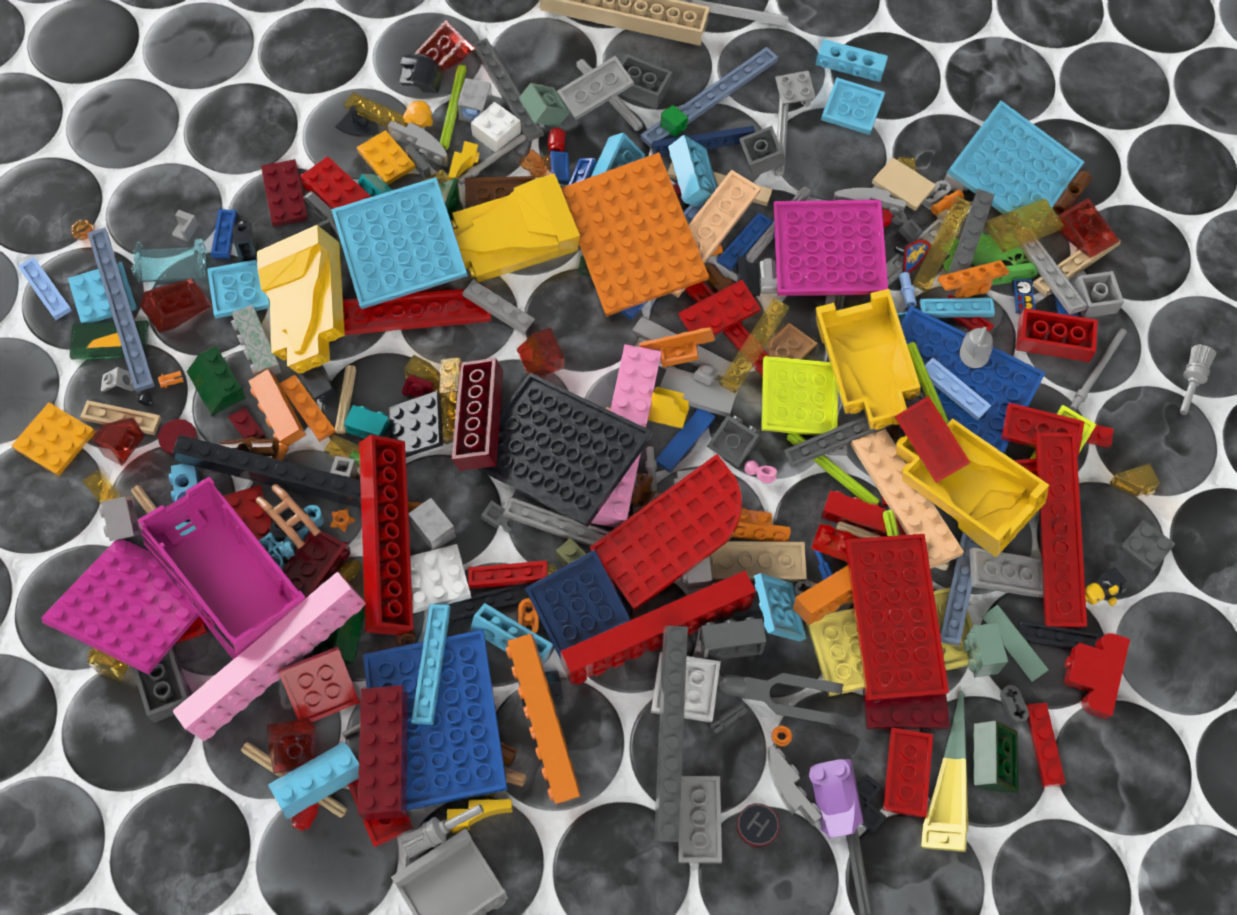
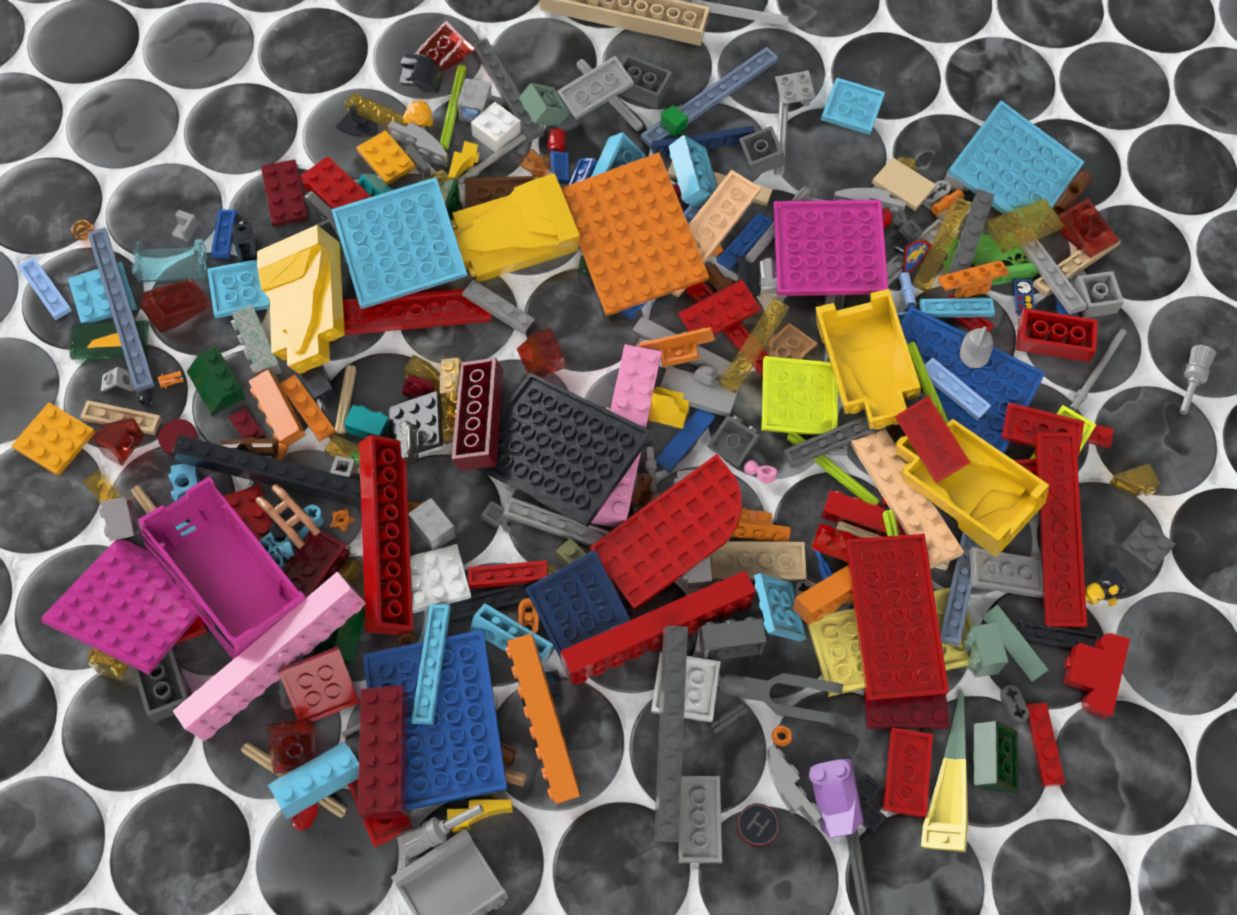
medium azure brick [816,39,888,82] -> none
none -> clear smoke panel [396,420,419,466]

